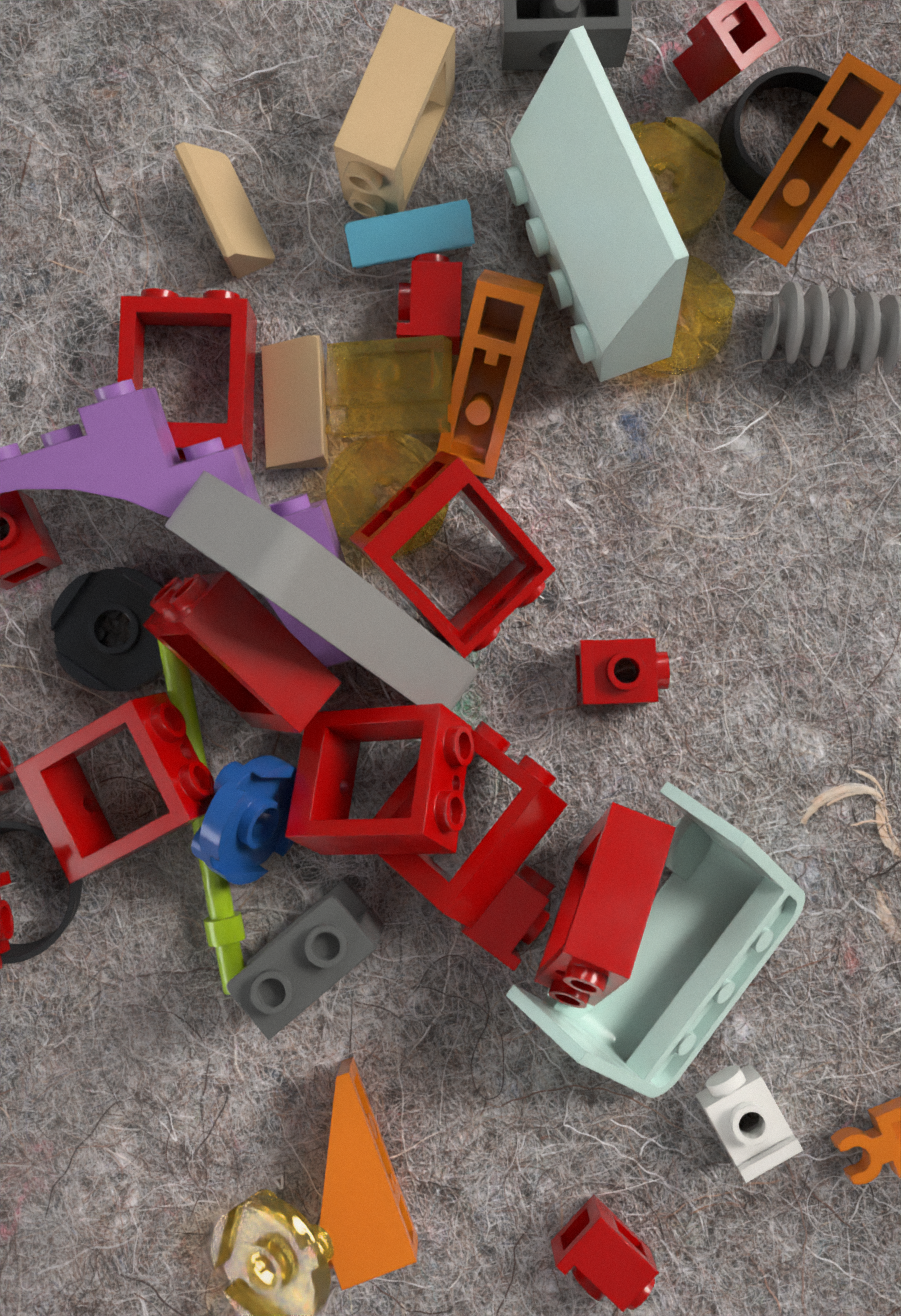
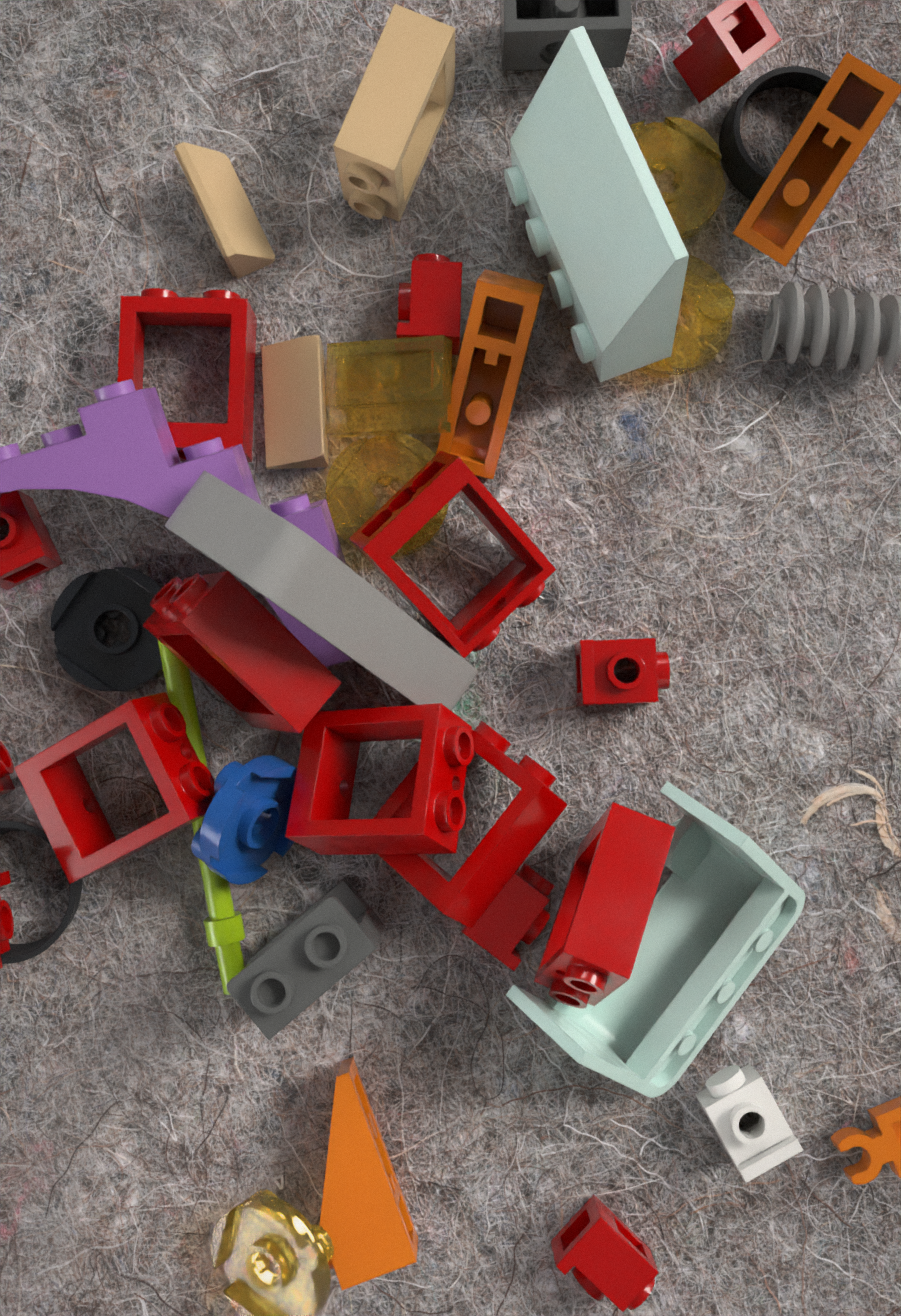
medium azure slope [344,199,475,269] -> none

